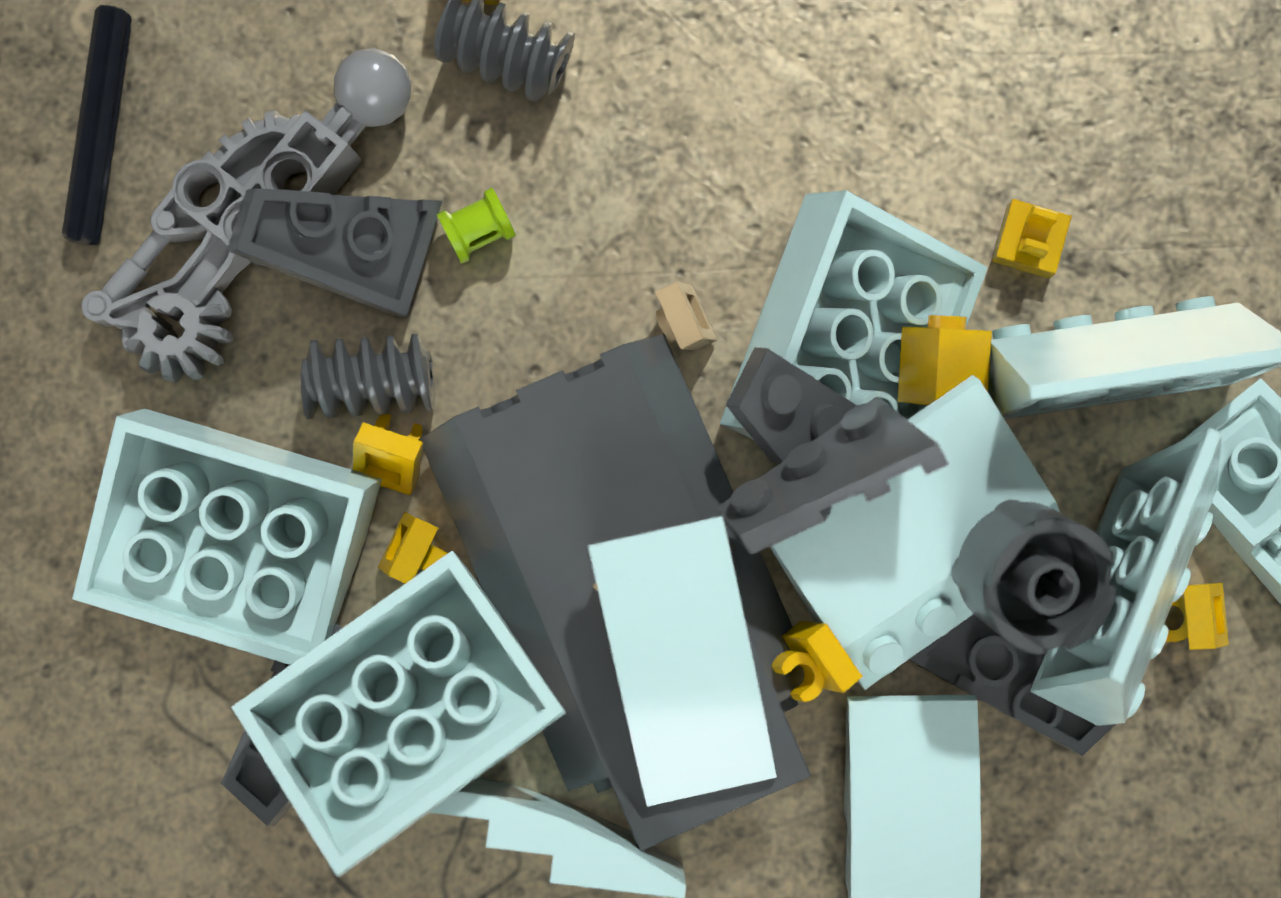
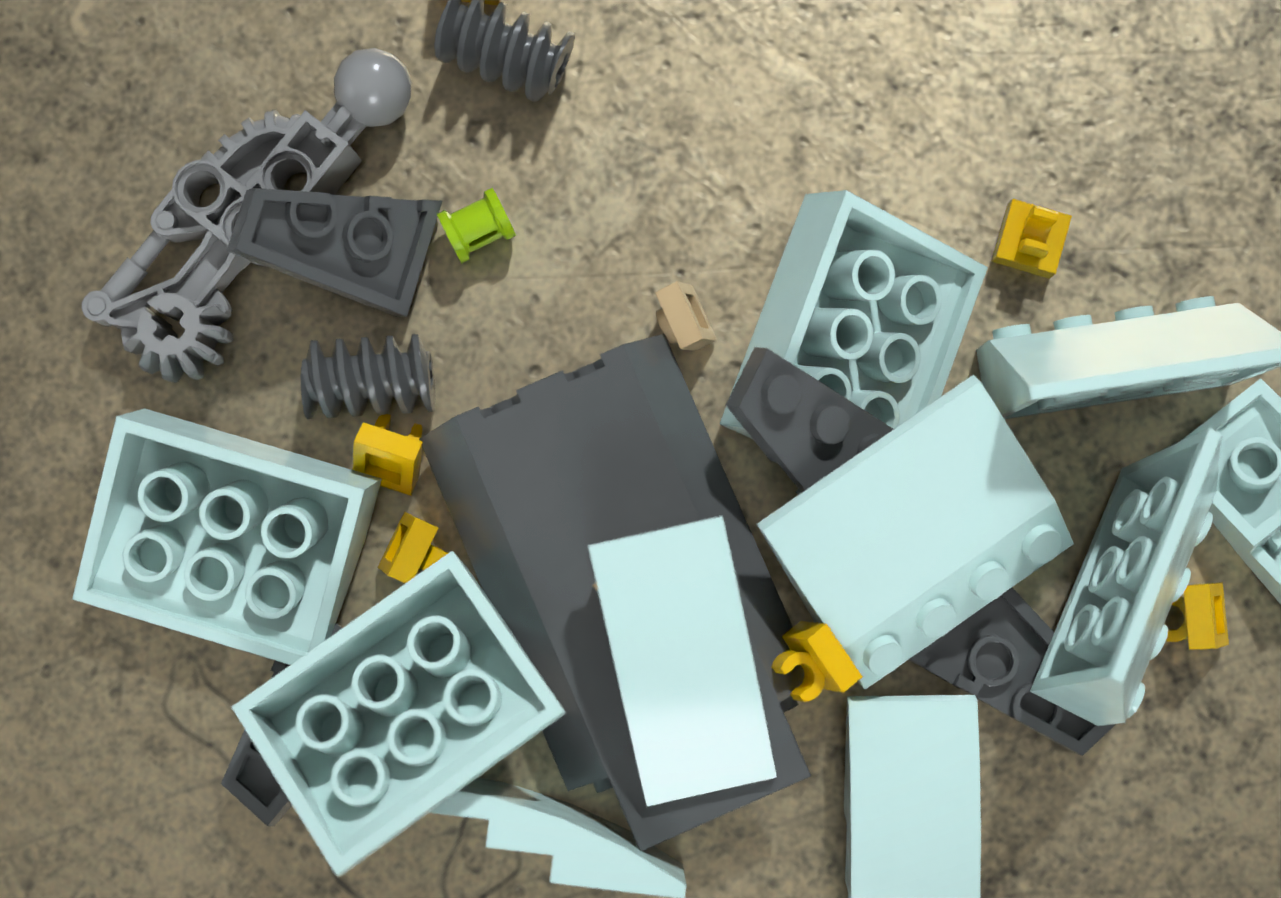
black axle [62,5,132,245] -> none
dark grey wing [715,397,949,555] -> none
yellow brick [897,315,992,405] -> none
dark grey brick [952,500,1116,654] -> none

